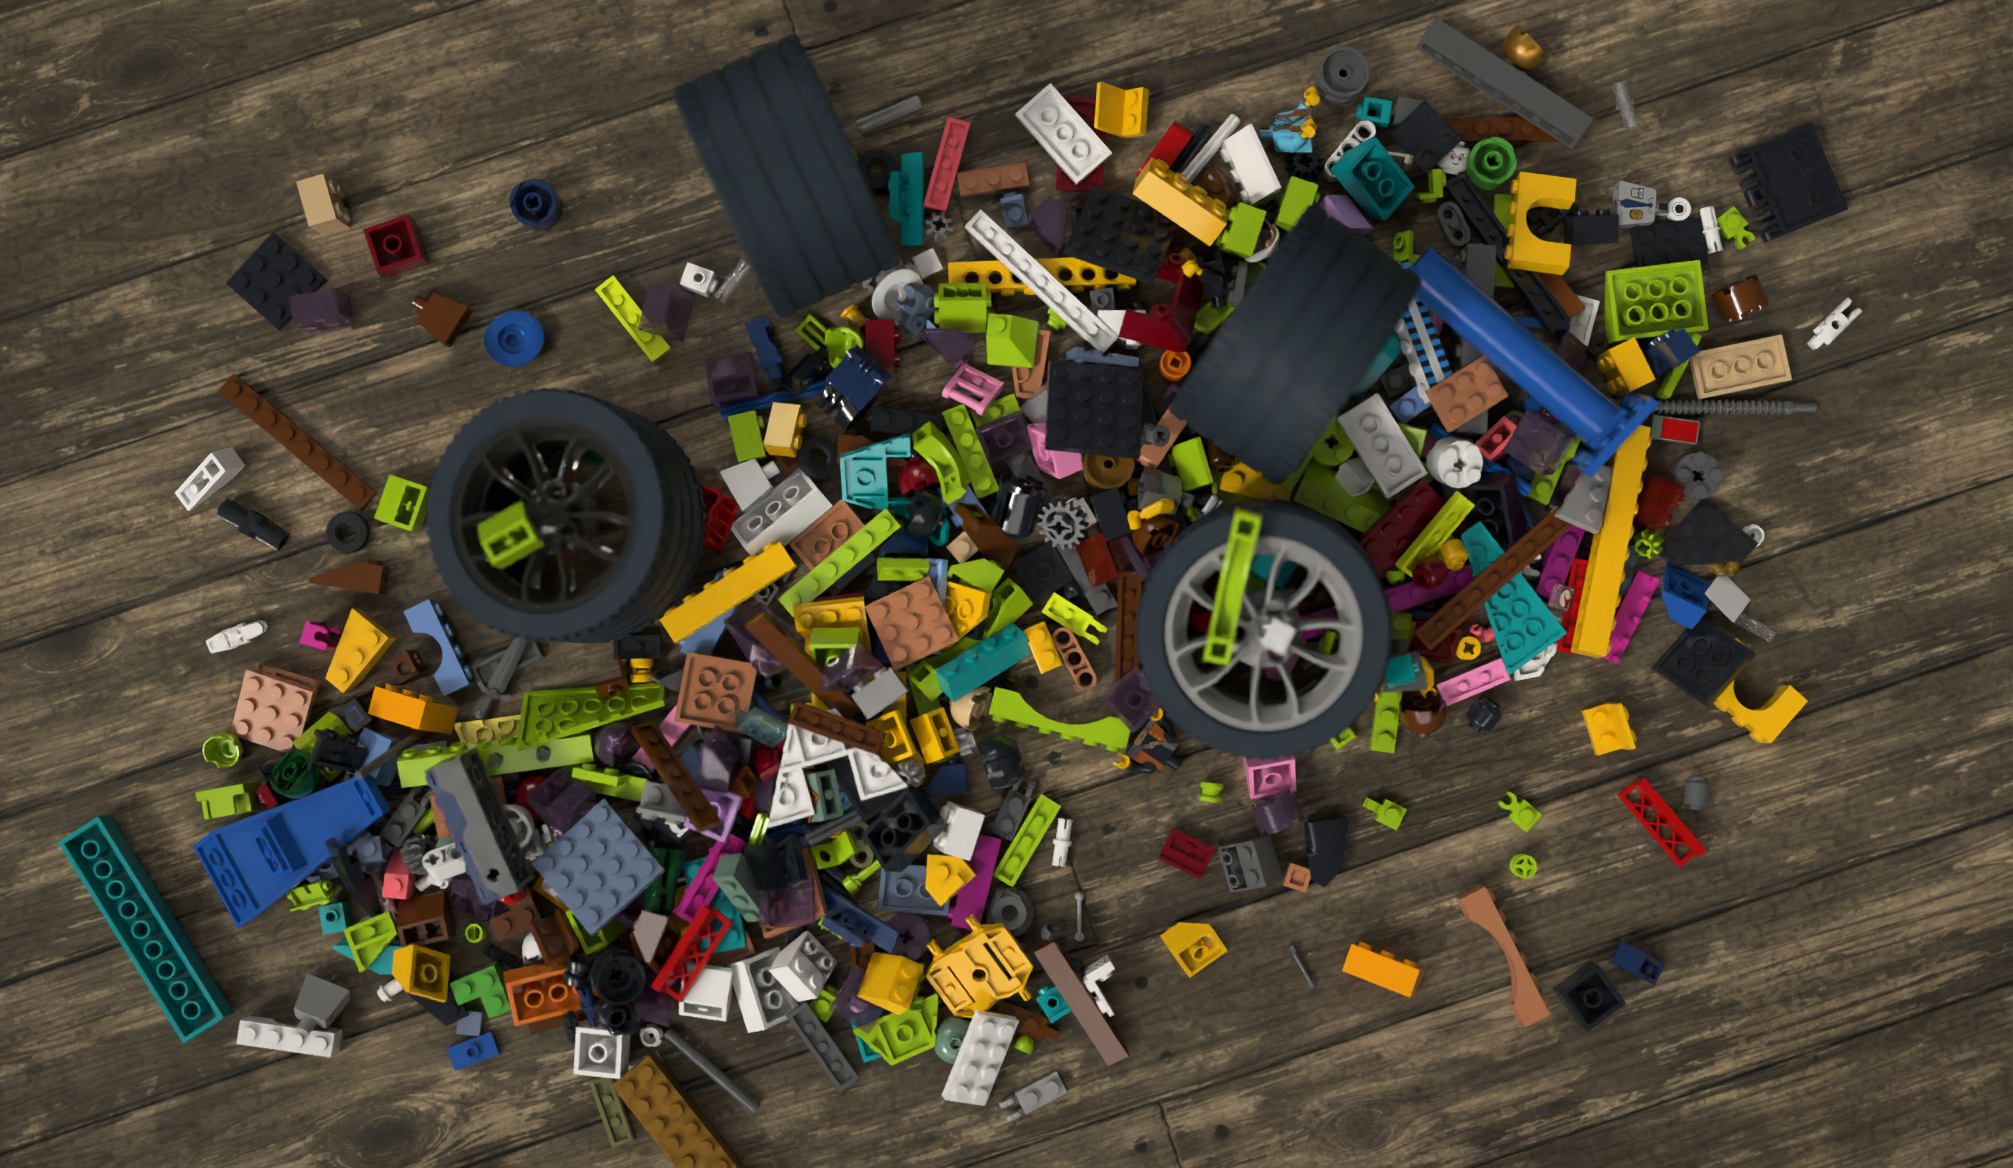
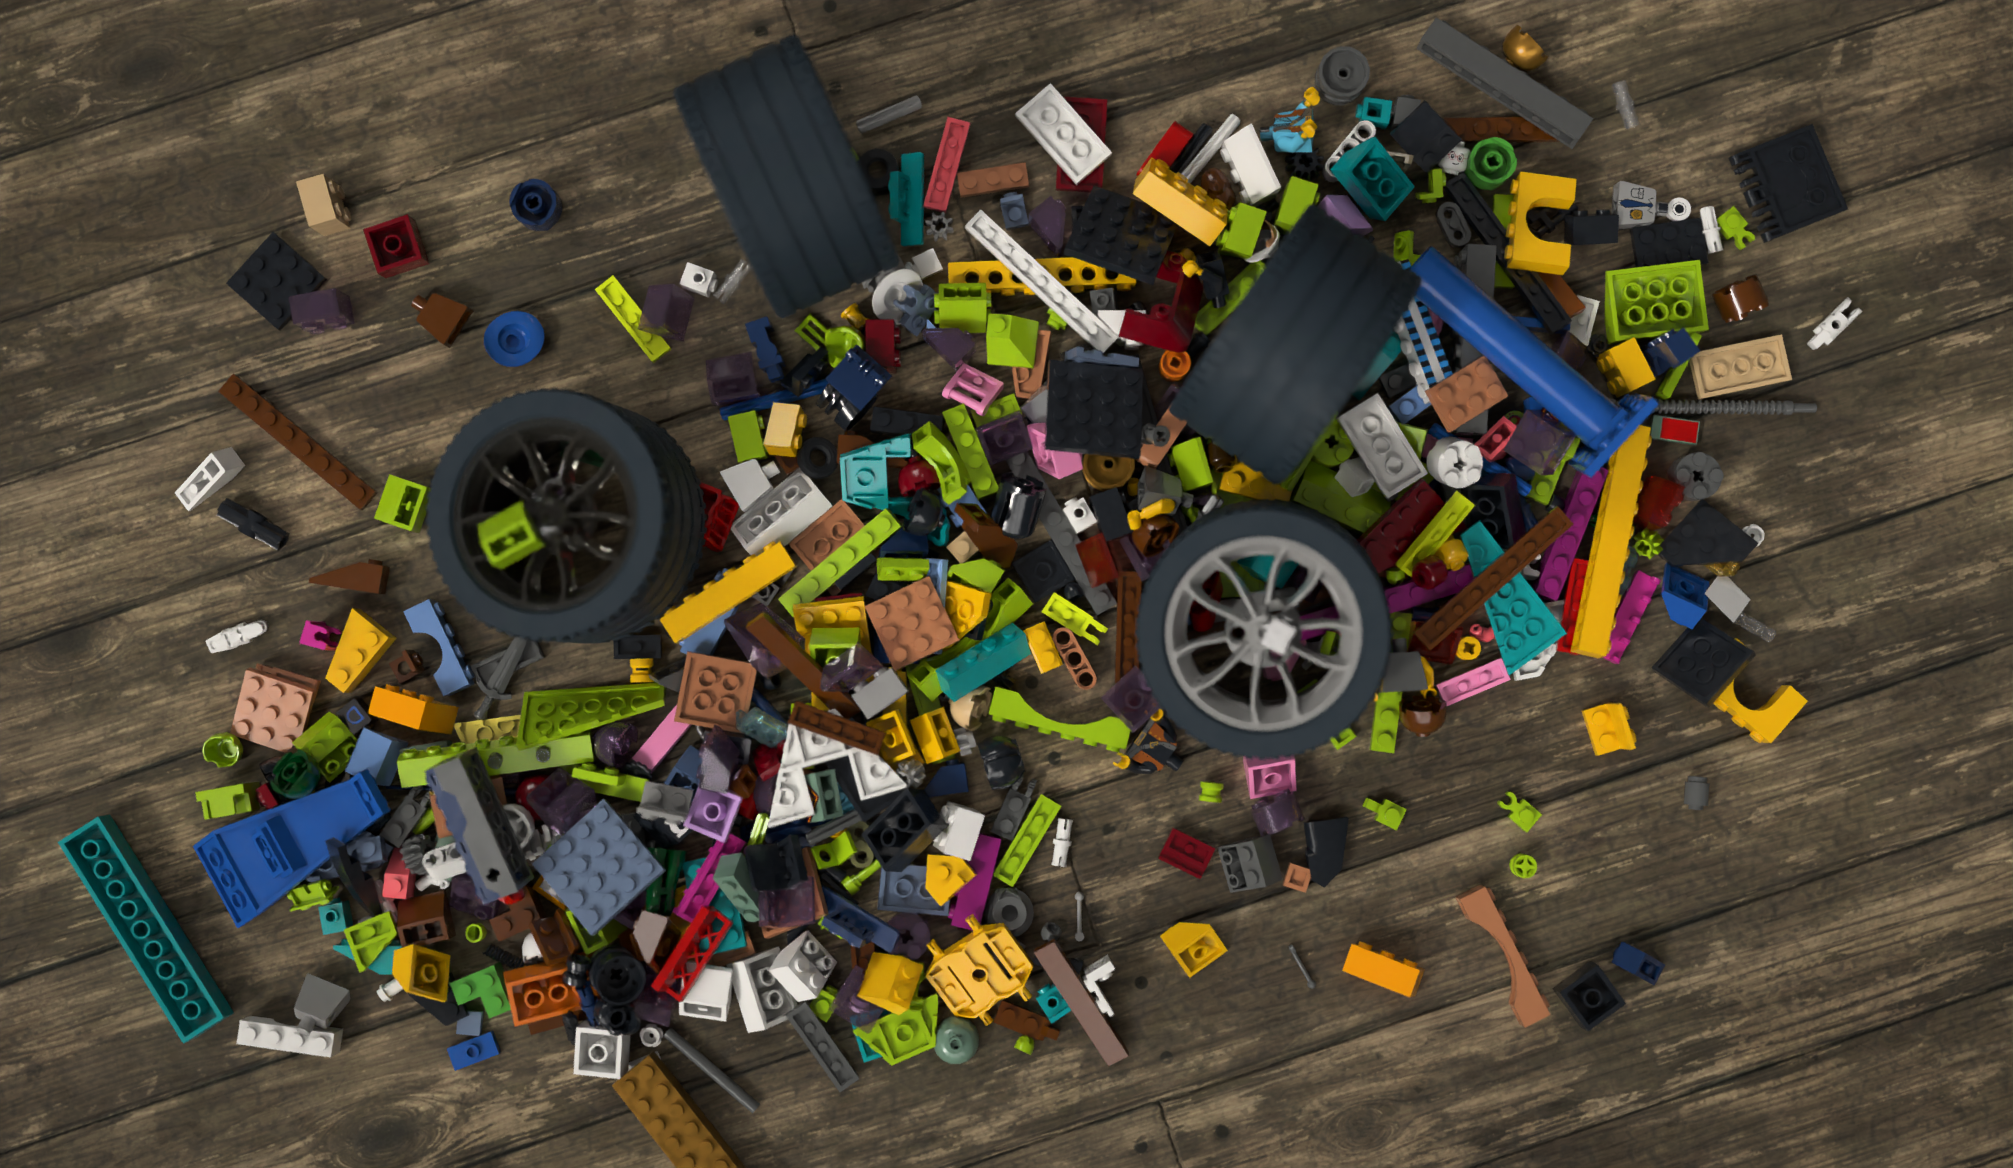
black bracket [308,728,366,774] -> none
black tyre [326,511,370,553] -> none
dark grey bar [355,730,430,780] -> none
olive tile [589,1077,636,1148] -> none
reddish brown bracket [594,656,629,699] -> none
reddish brown tile [632,720,721,833] -> none
white plate [942,1010,1019,1106] -> none
light grey hinge [999,1070,1067,1122] -> none
dark grey gear [1037,498,1089,550] -> none
yellow bracket [1094,82,1149,139] -> none
lime arch [1204,509,1261,665] -> none
dark grey plate [1227,260,1248,307] -> none
teal brick [1385,654,1420,688] -> none
black head [1466,696,1502,733] -> none
clear tile [1548,583,1574,611] -> none
light grey wing [1554,465,1613,534] -> none
red fence [1617,777,1707,867] -> none

